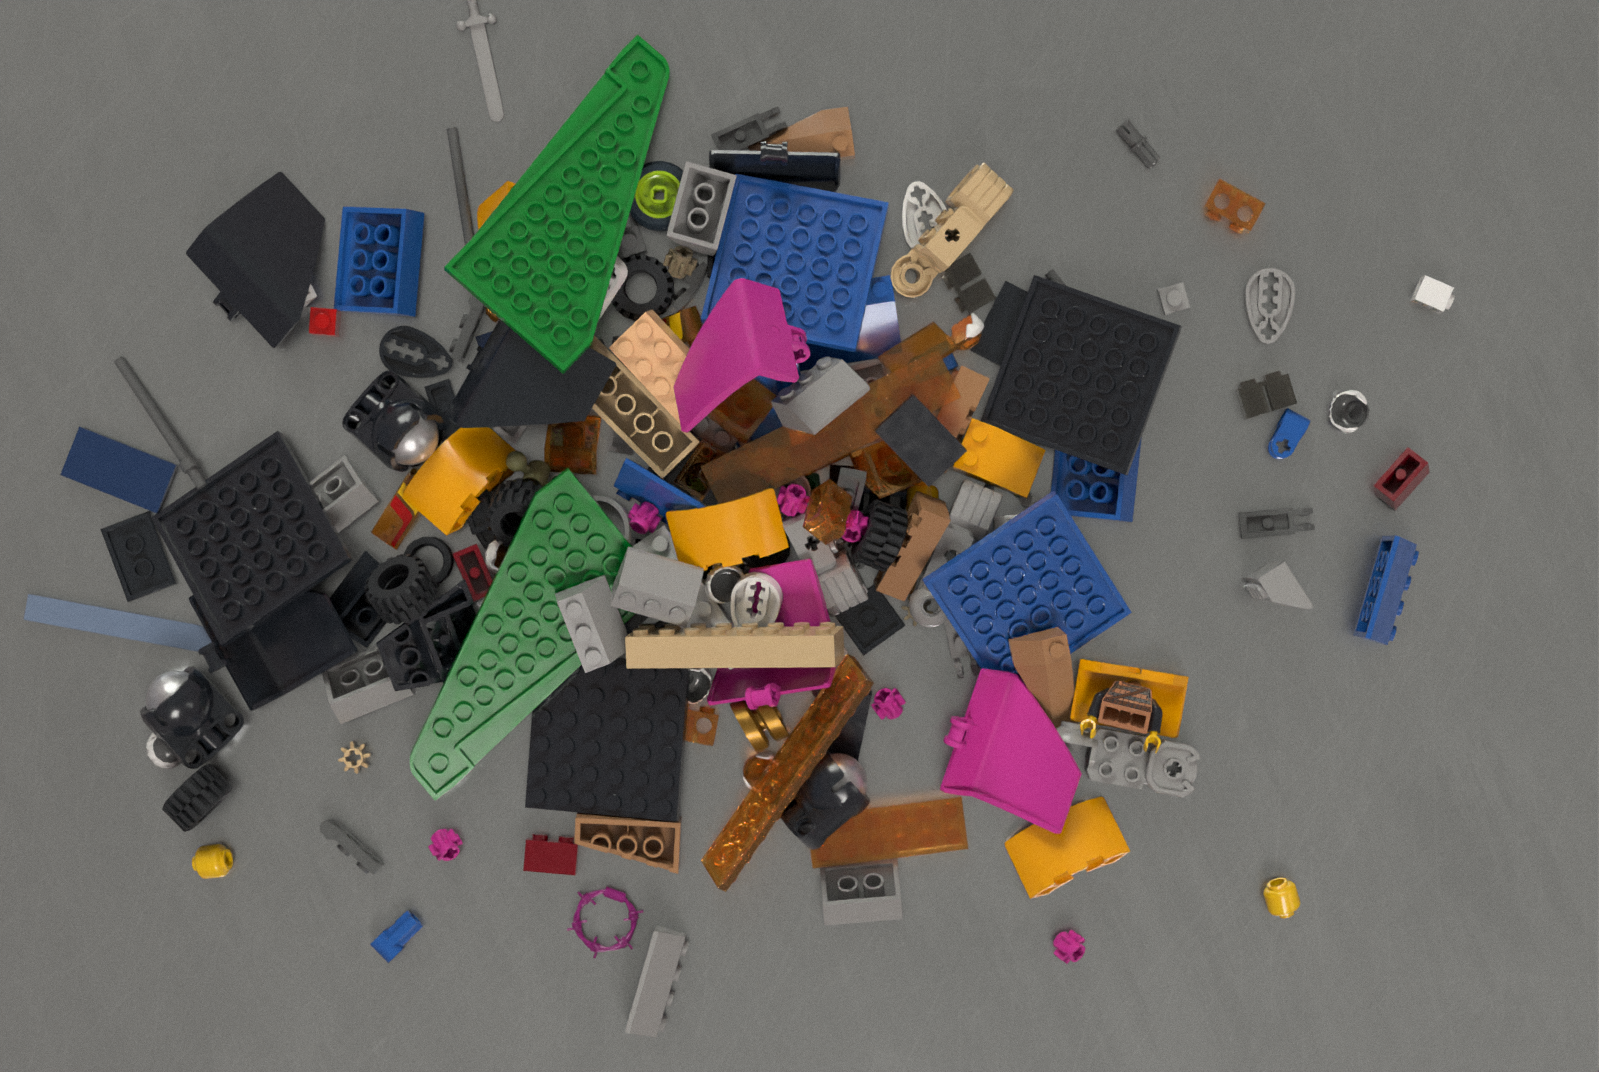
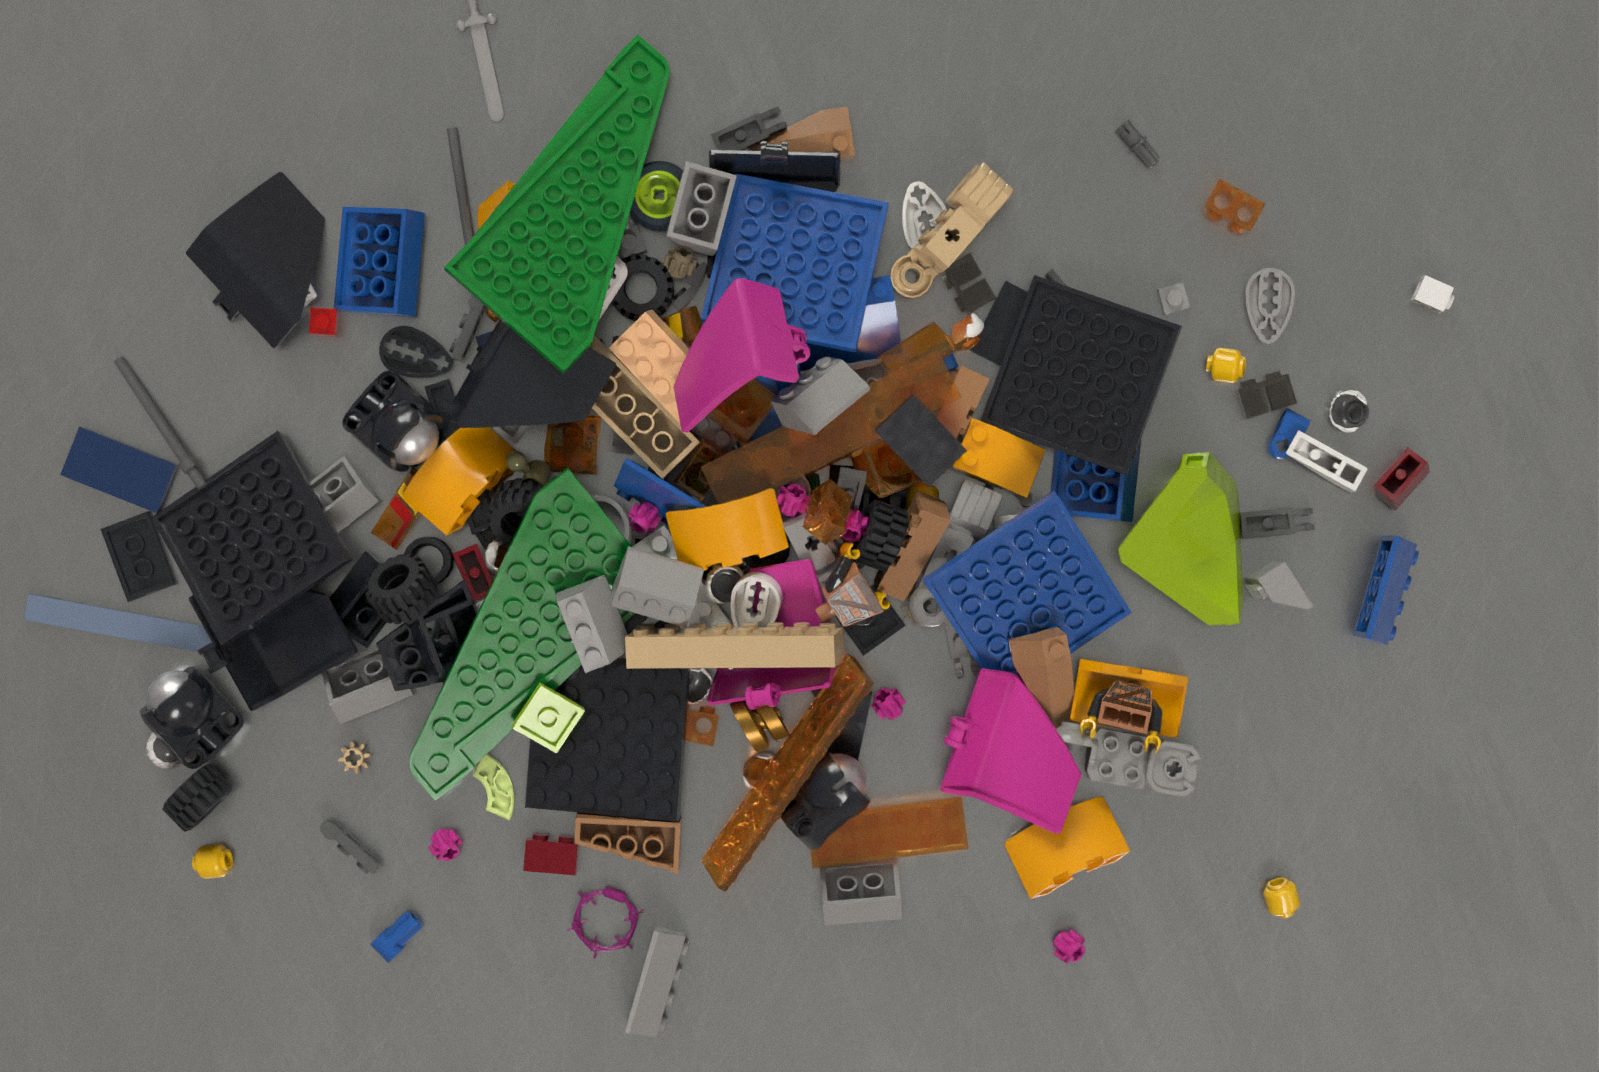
none -> yellowish green tile [473,753,515,821]
none -> plate [512,683,585,753]
none -> torso [815,543,890,626]
none -> lime panel [1118,452,1244,626]
none -> yellow head [1206,348,1246,383]
none -> white slope [1285,430,1368,493]

